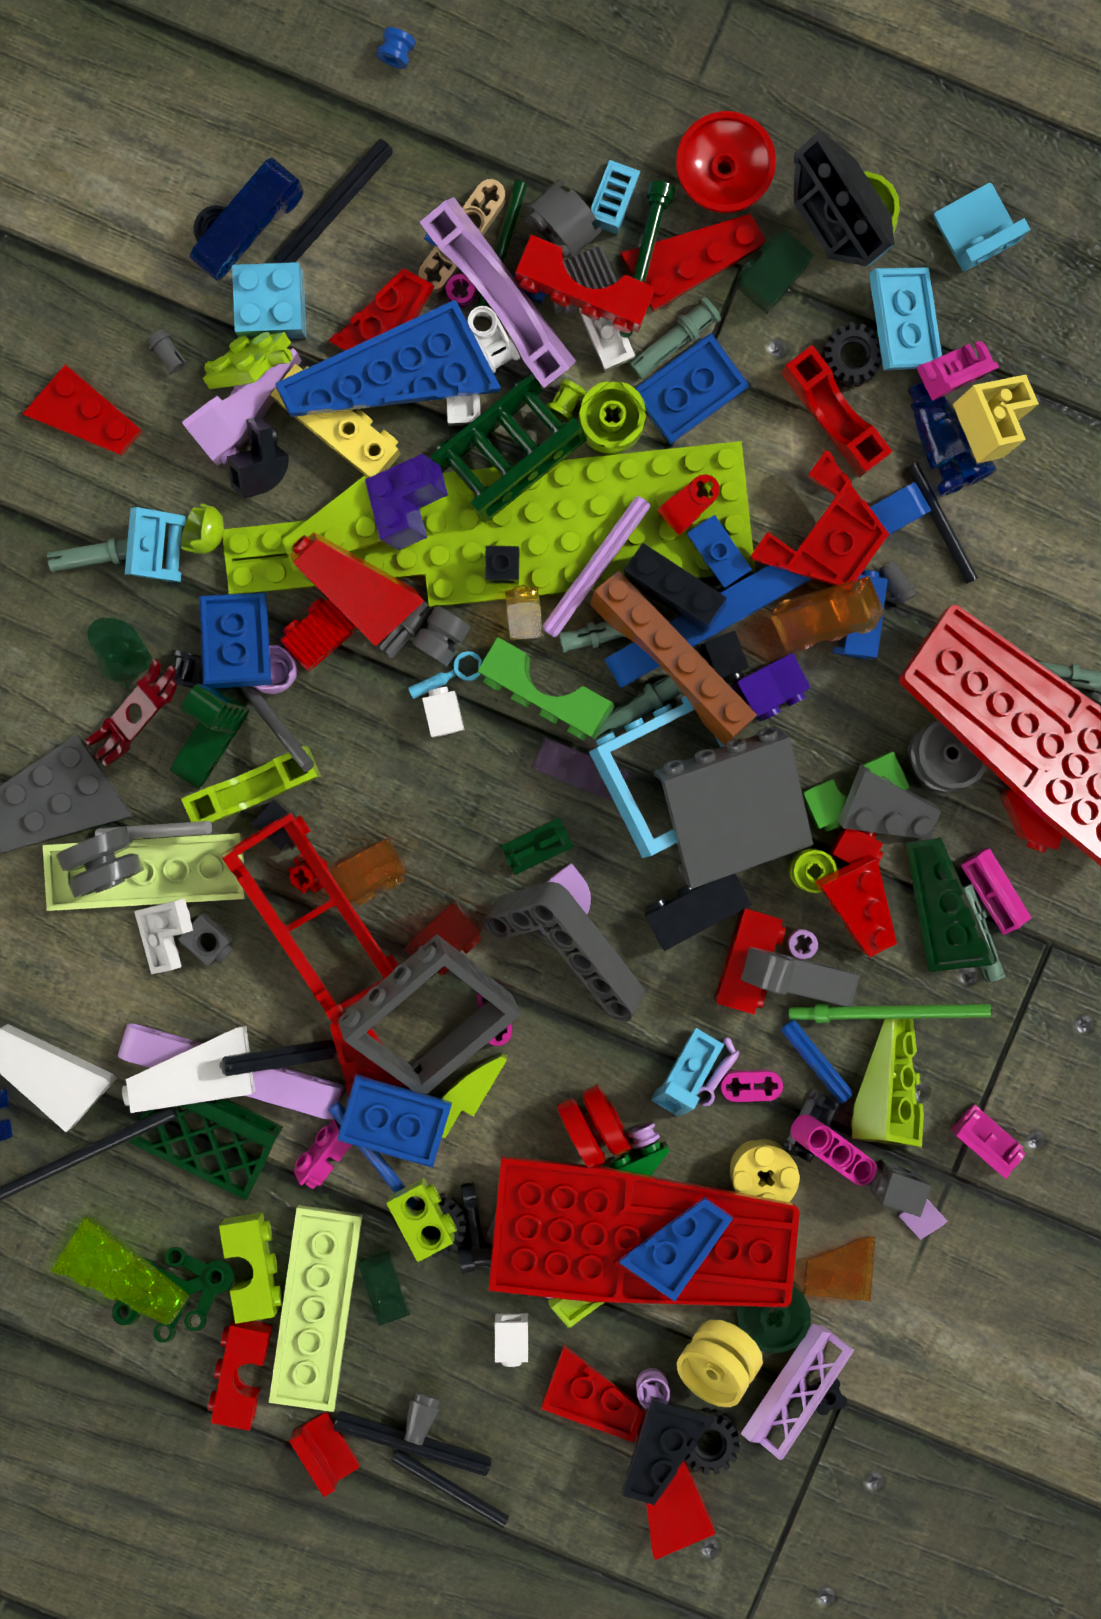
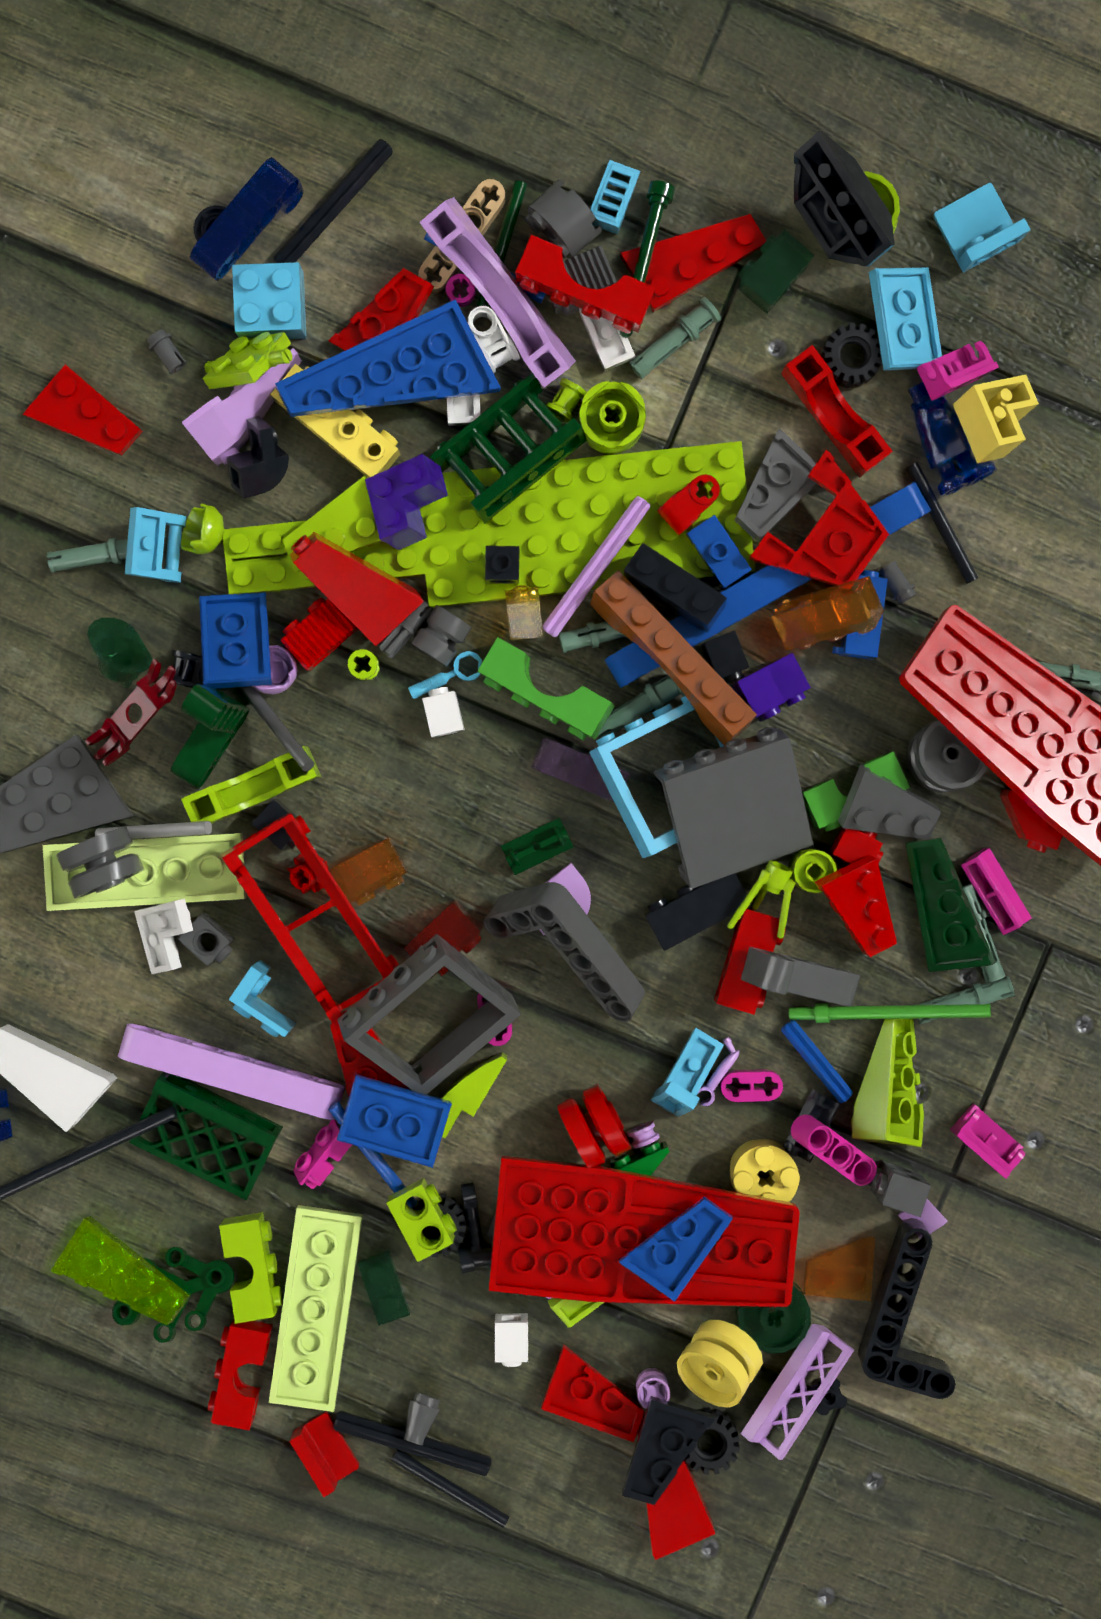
white slope [122,1026,256,1113] -> none
black axle [219,1039,337,1076] -> none
blue wheel [376,27,416,69] -> none
blue tile [635,333,750,446] -> none
red dish [676,111,776,213] -> none
lavender bush [787,929,818,959] -> none
none -> medium azure bracket [229,960,296,1037]
none -> lime bush [348,649,380,680]
none -> lime plant [727,860,796,939]
none -> dark grey wing [734,428,817,543]
none -> black beam [858,1218,956,1399]
none -> sand green pin [914,976,1015,1025]

